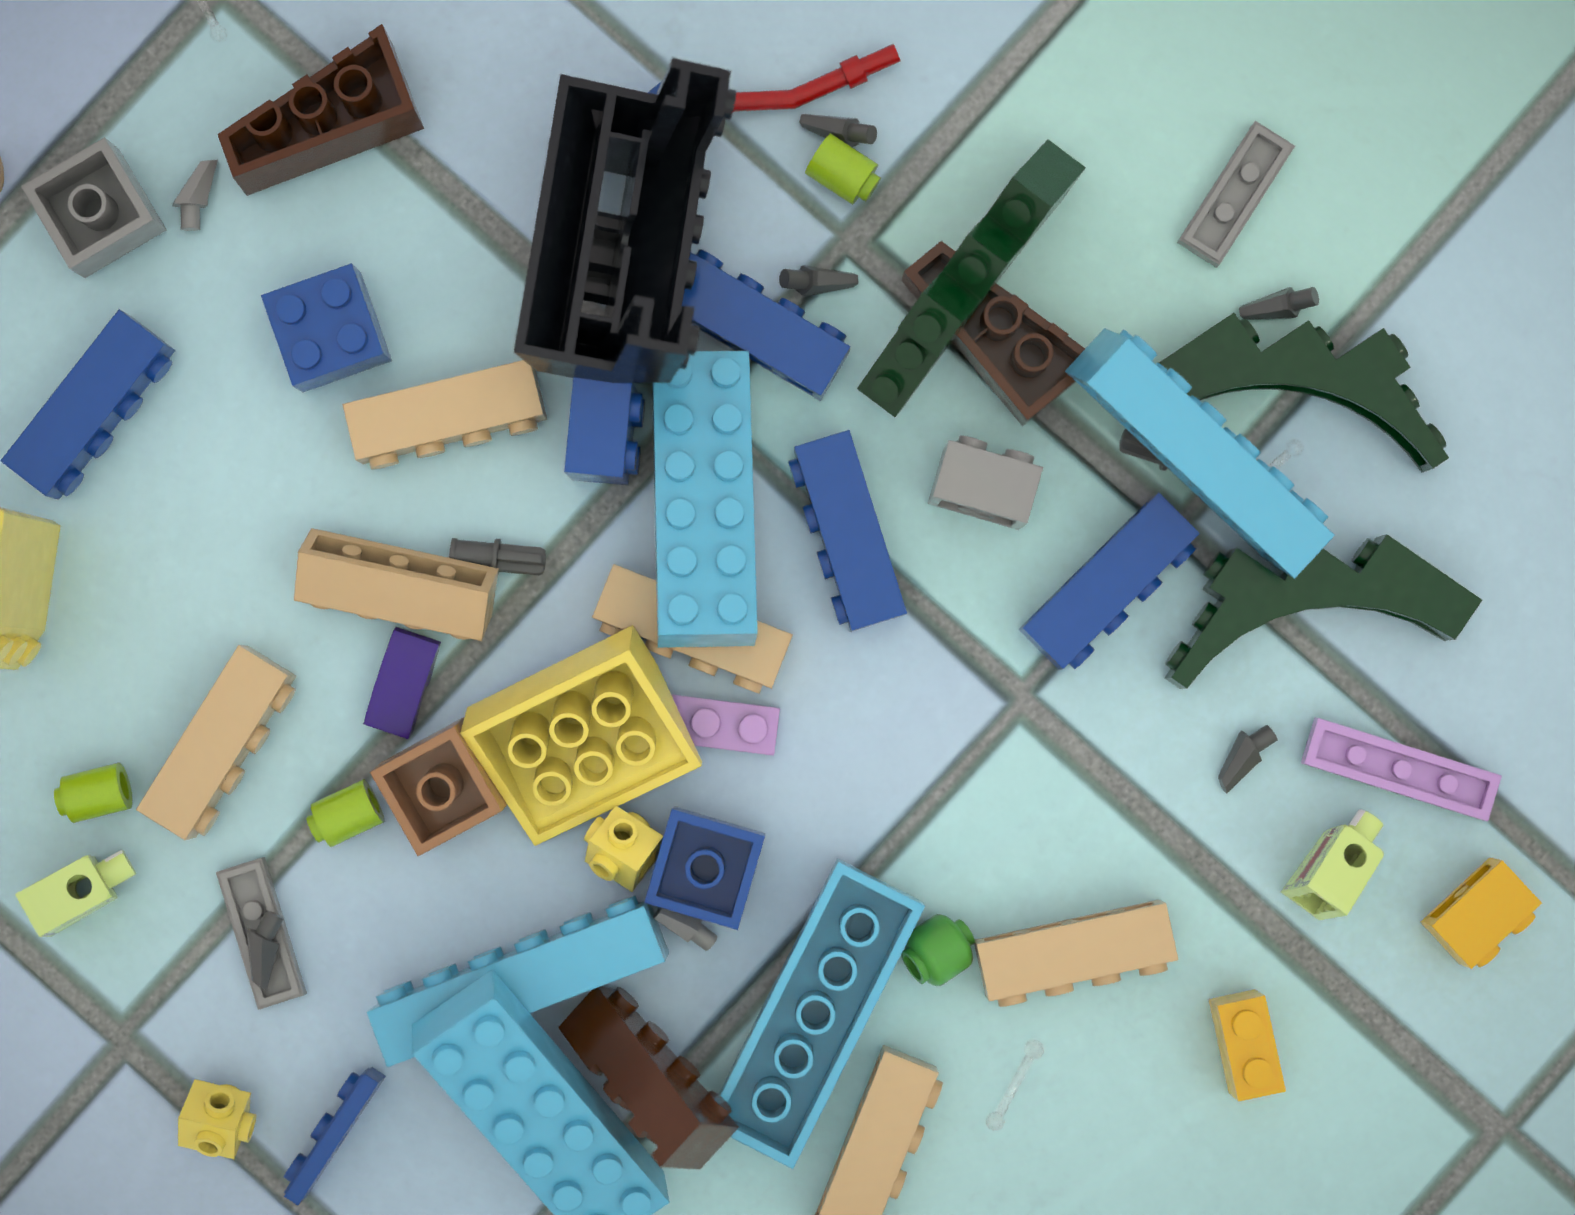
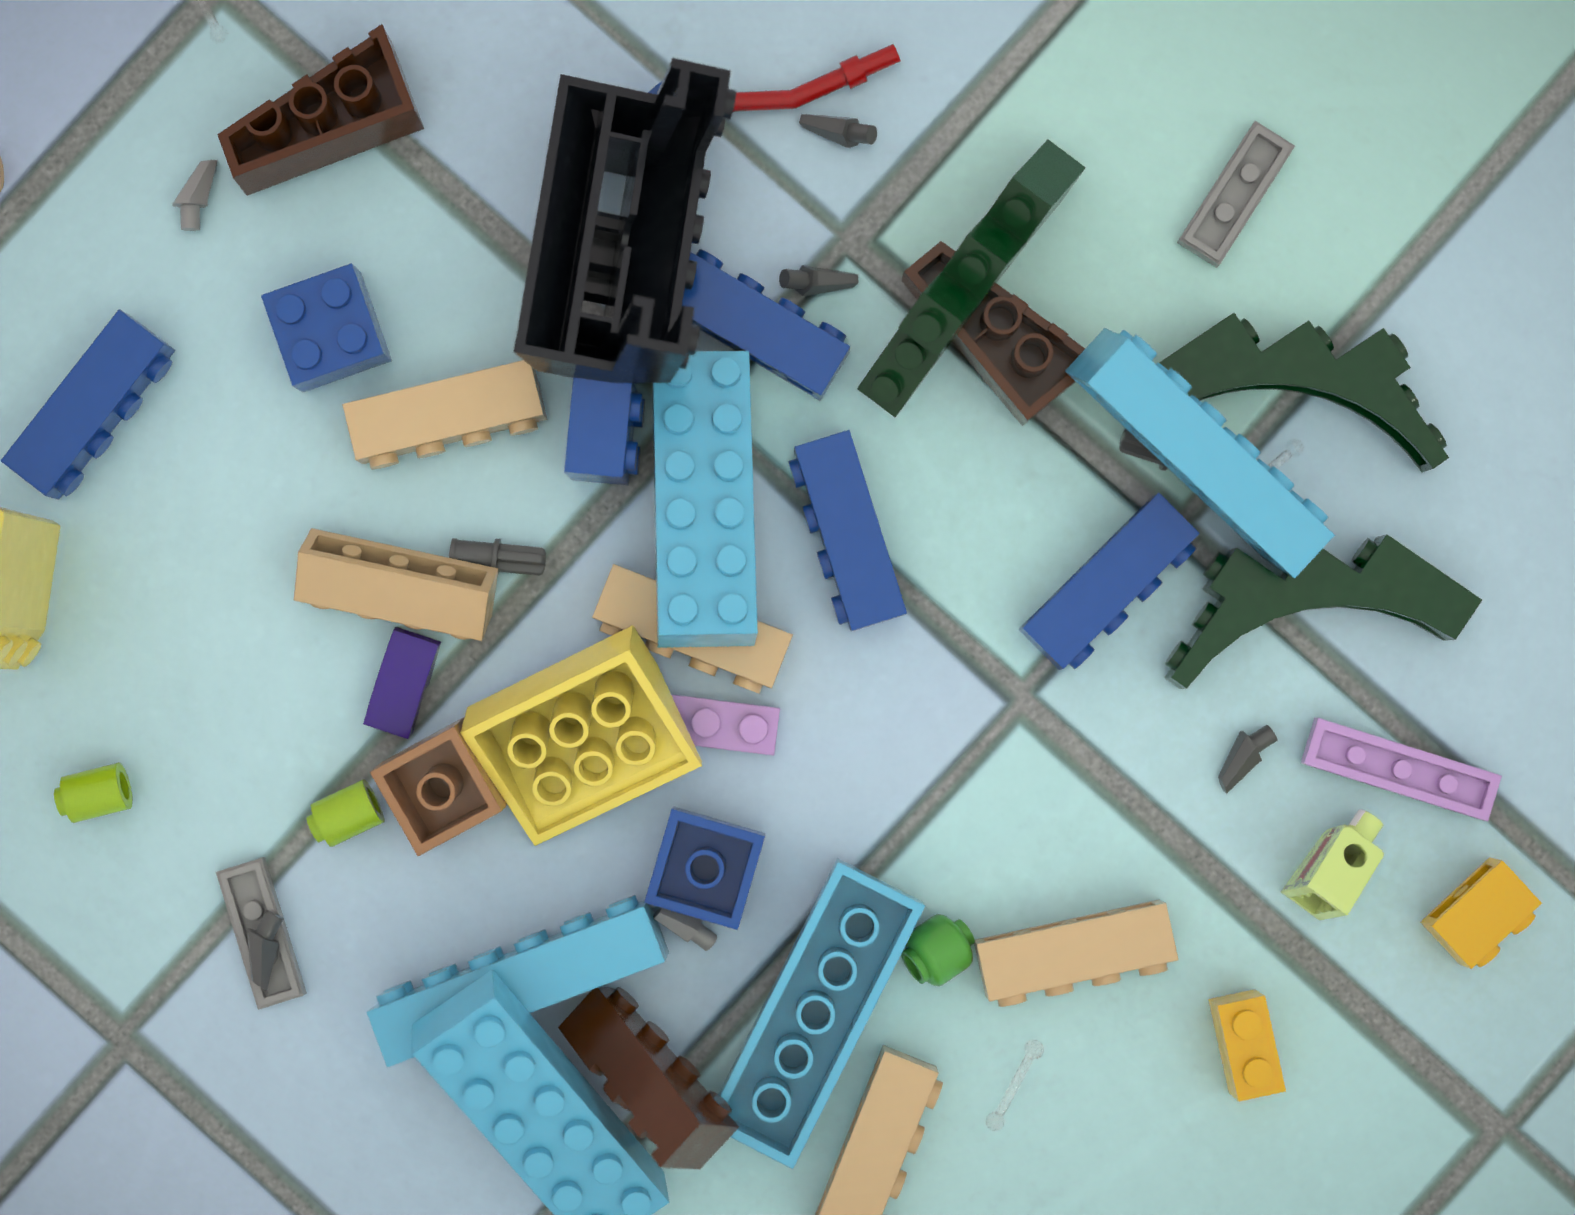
yellowish green torso [15,850,136,937] -> none
light grey brick [21,137,167,278] -> none
tan brick [136,645,296,840] -> none
light yellow brick [178,1079,256,1159] -> none
blue tile [283,1067,386,1206] -> none
light yellow brick [584,805,663,892] -> none
lime brick [805,133,881,205] -> none
light grey brick [928,435,1043,530] -> none
dark grey bar [1239,287,1319,320] -> none

